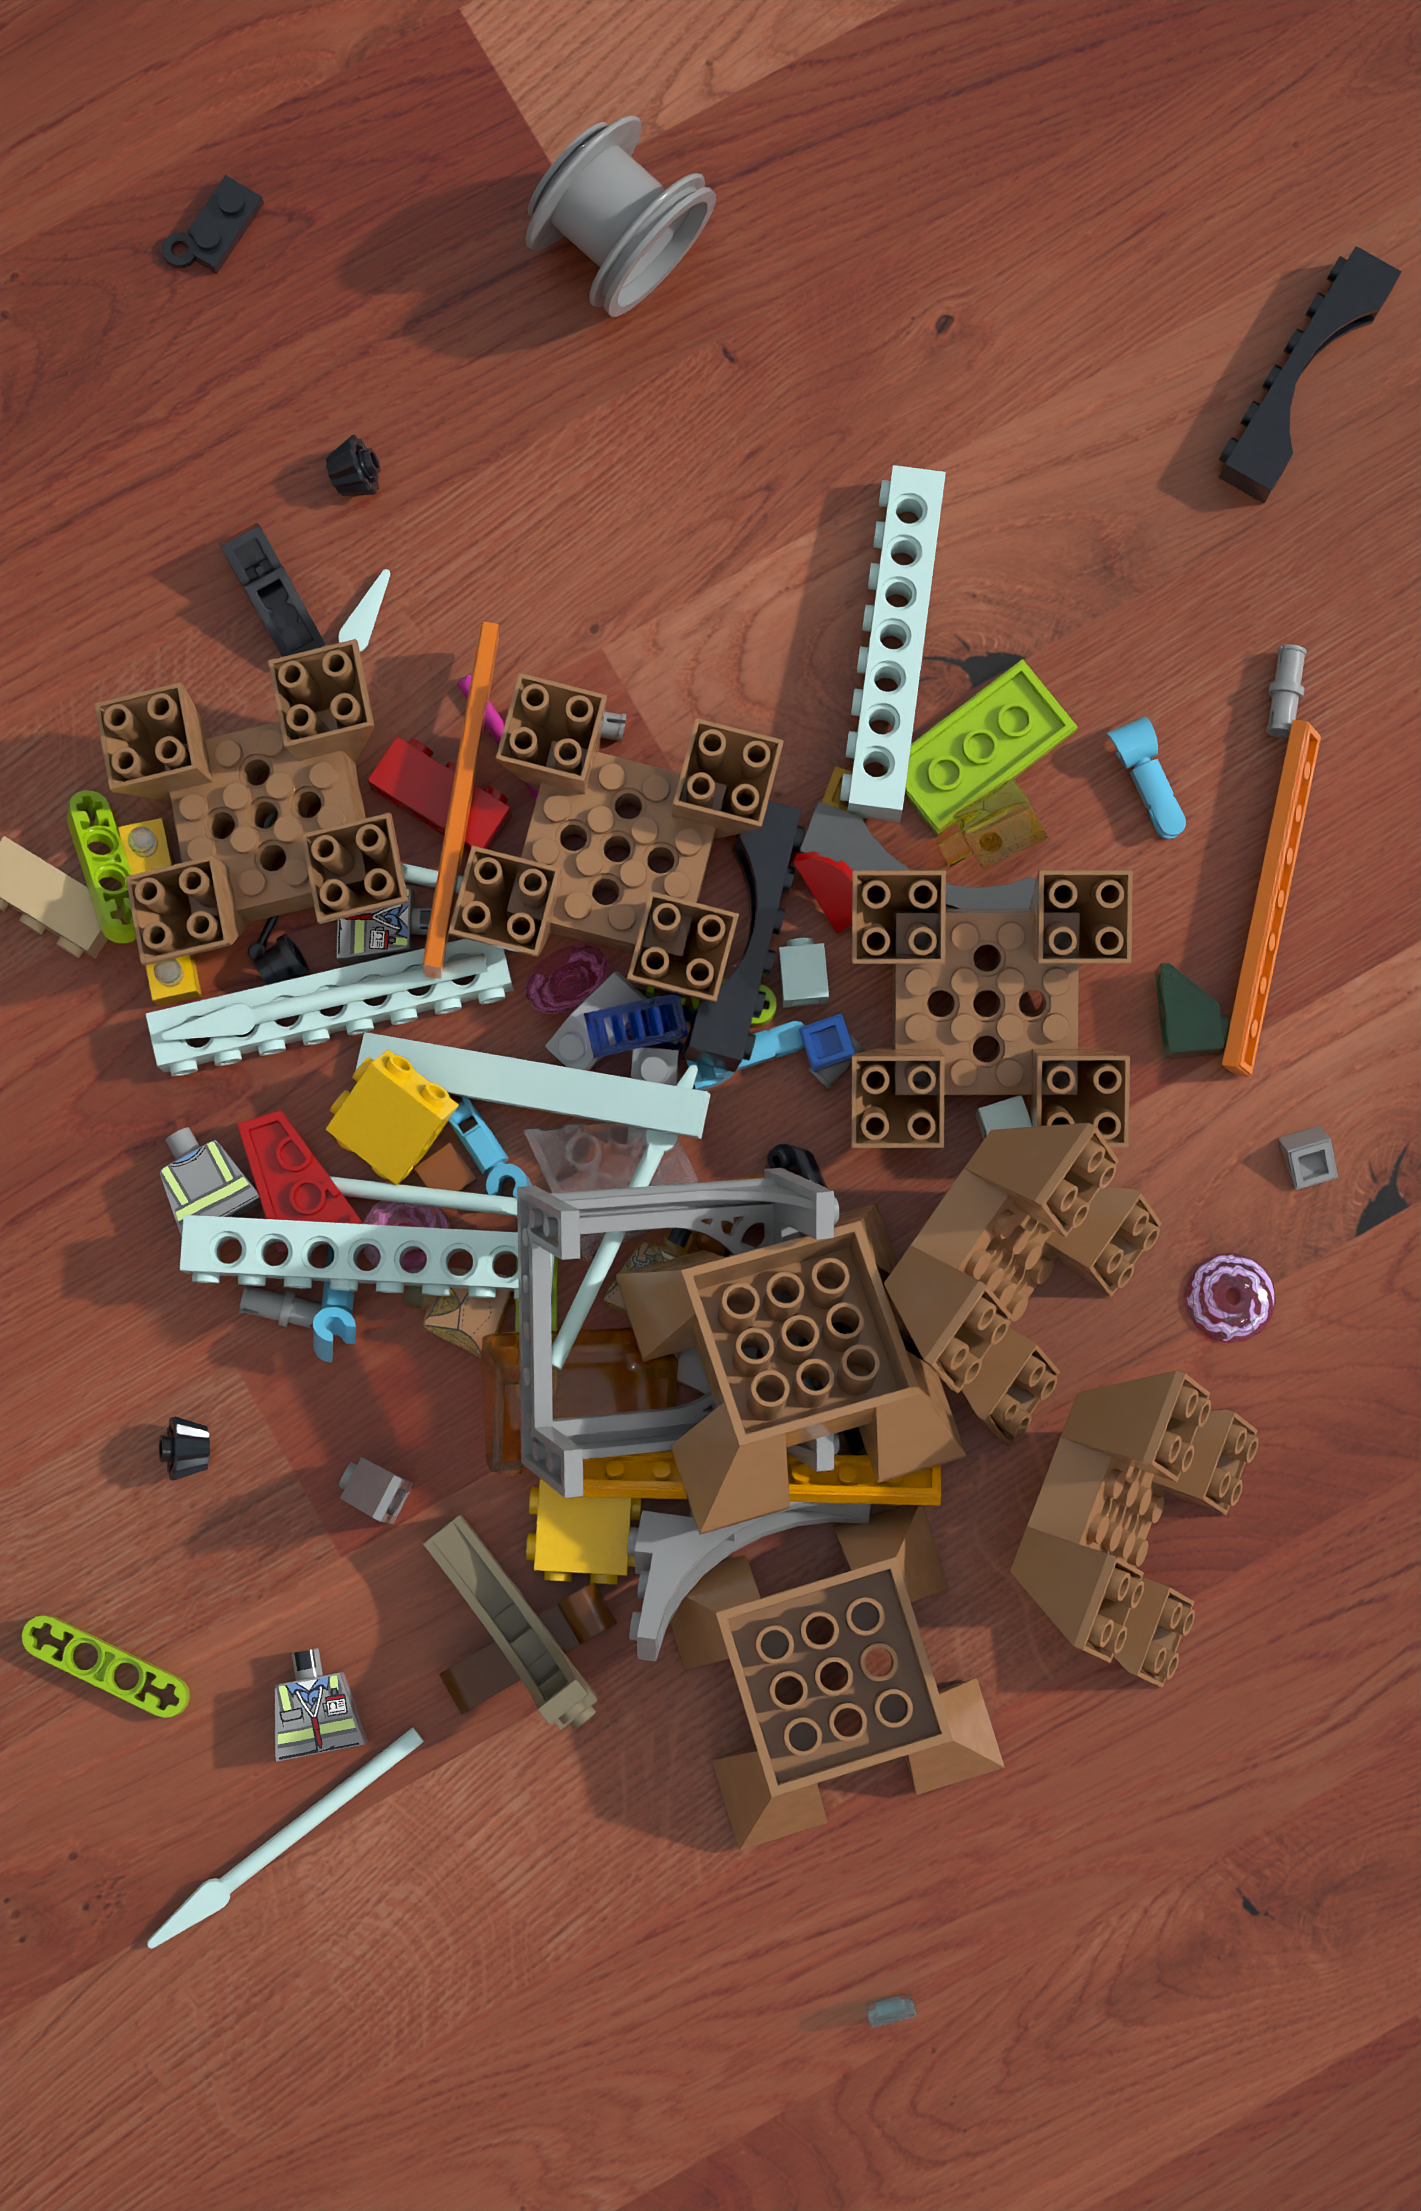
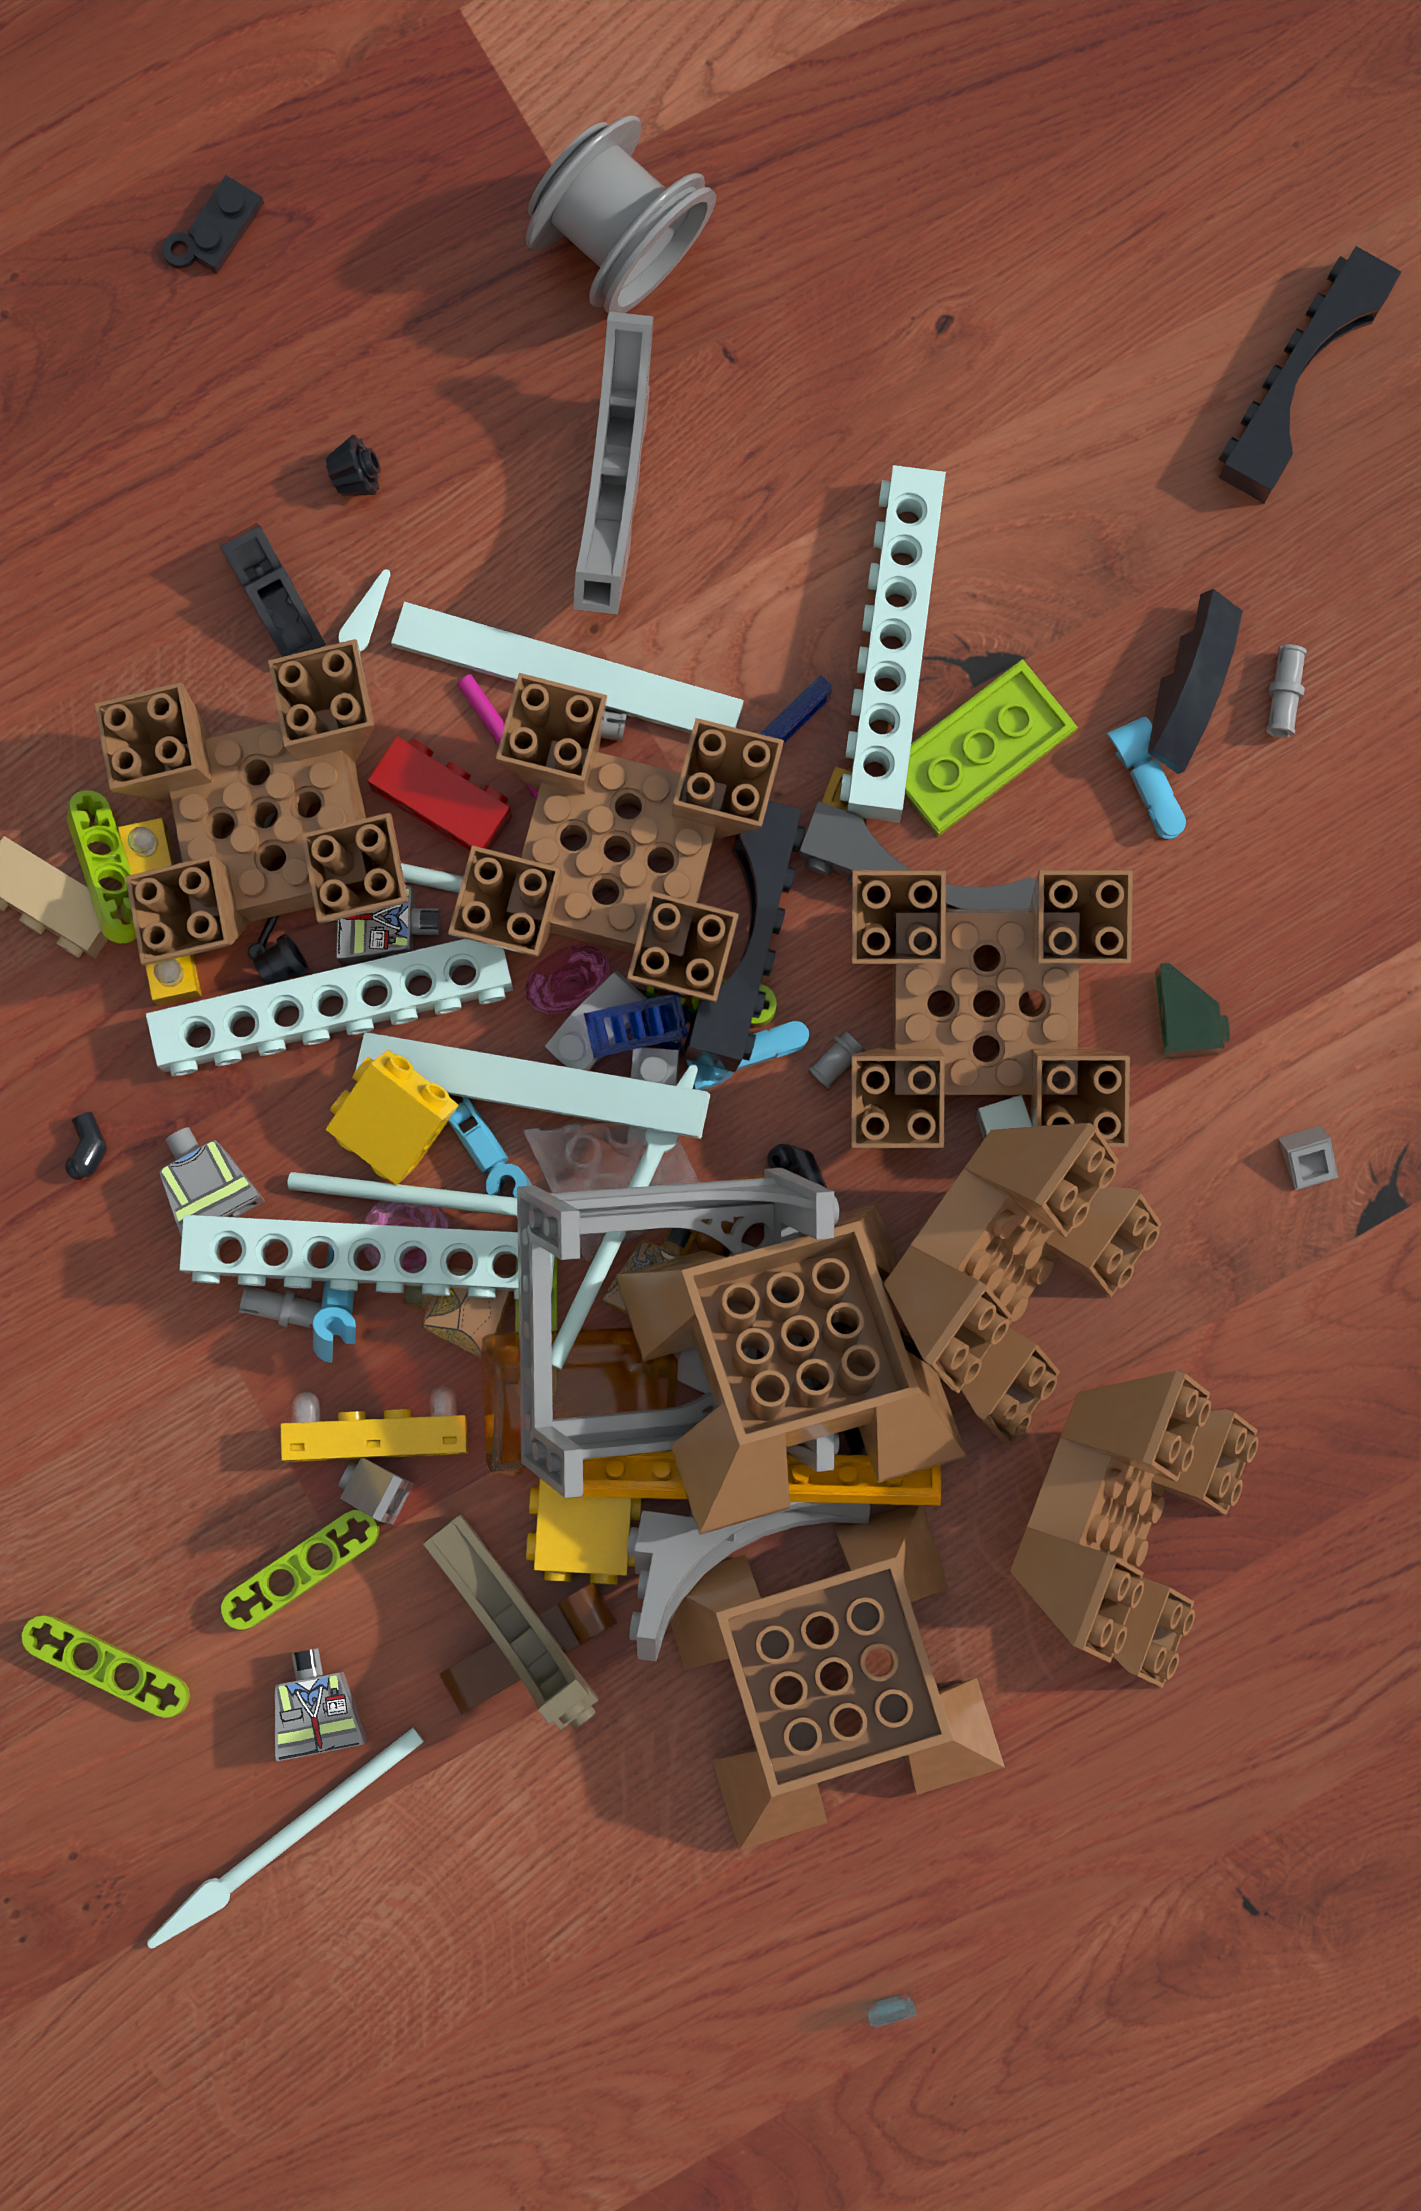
black piece [159,1416,210,1481] -> none
light aqua piece [162,954,488,1040] -> none
red wing [237,1110,364,1255] -> none
dark orange tile [414,1142,477,1192] -> none
orange tile [423,621,499,979] -> none
light aqua brick [778,938,829,1008] -> none
red tile [793,851,852,934] -> none
blue tile [798,1014,856,1072] -> none
clear yellow torso [937,778,1048,869] -> none
dish [1185,1253,1276,1343] -> none
orange tile [1222,720,1321,1077] -> none
none -> black arm [65,1112,107,1180]
none -> lime beam [221,1510,379,1630]
none -> yellow piece [281,1385,469,1462]
none -> light aqua tile [391,602,744,734]
none -> light grey arch [573,311,654,615]
none -> clear blue tile [760,675,832,745]
none -> black slope [1148,589,1243,774]

